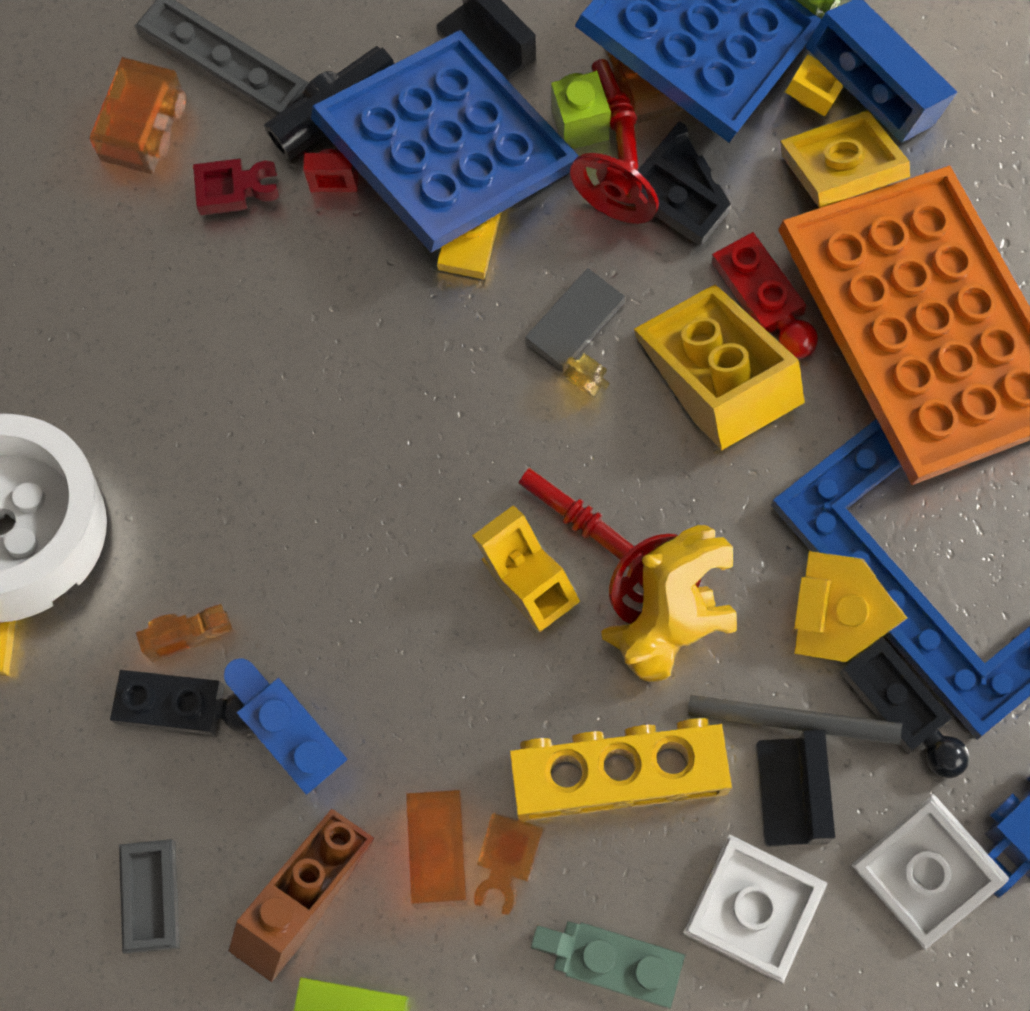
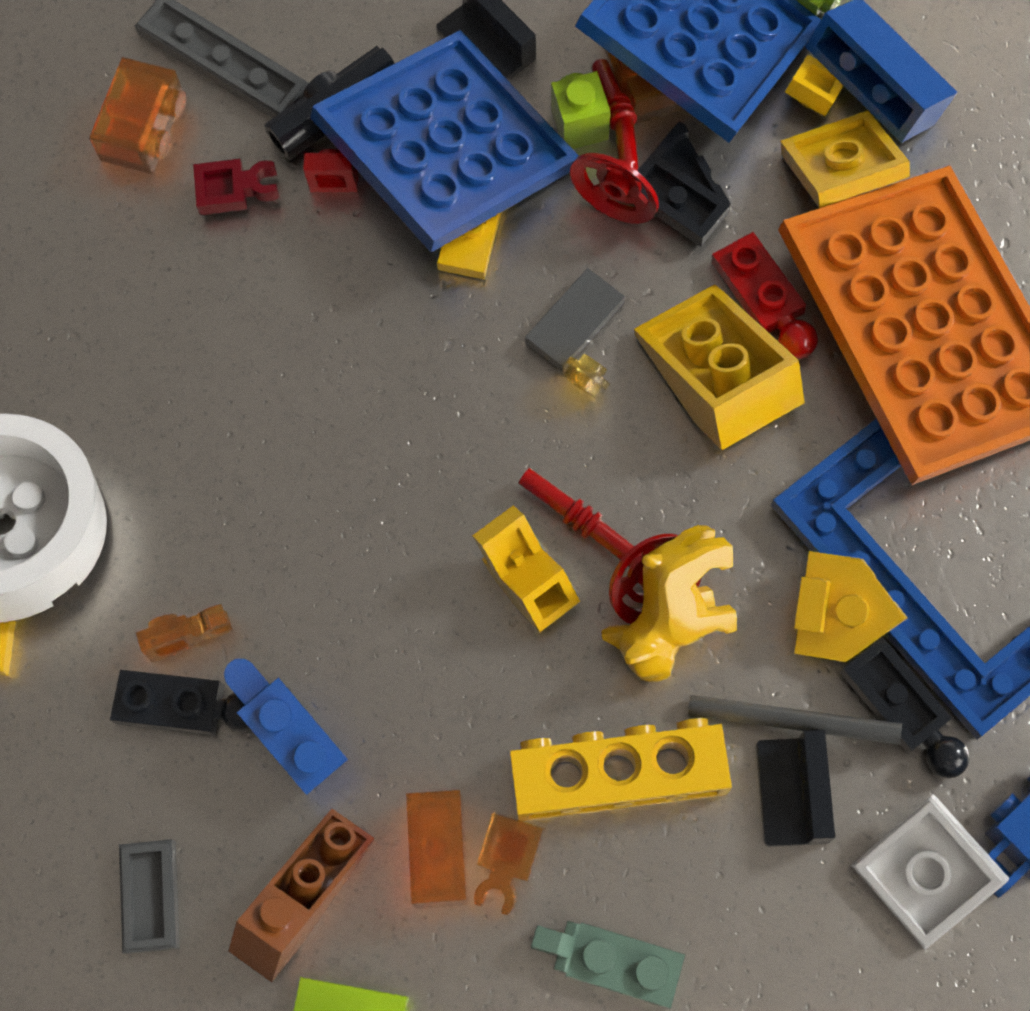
white plate [683,834,828,984] -> none

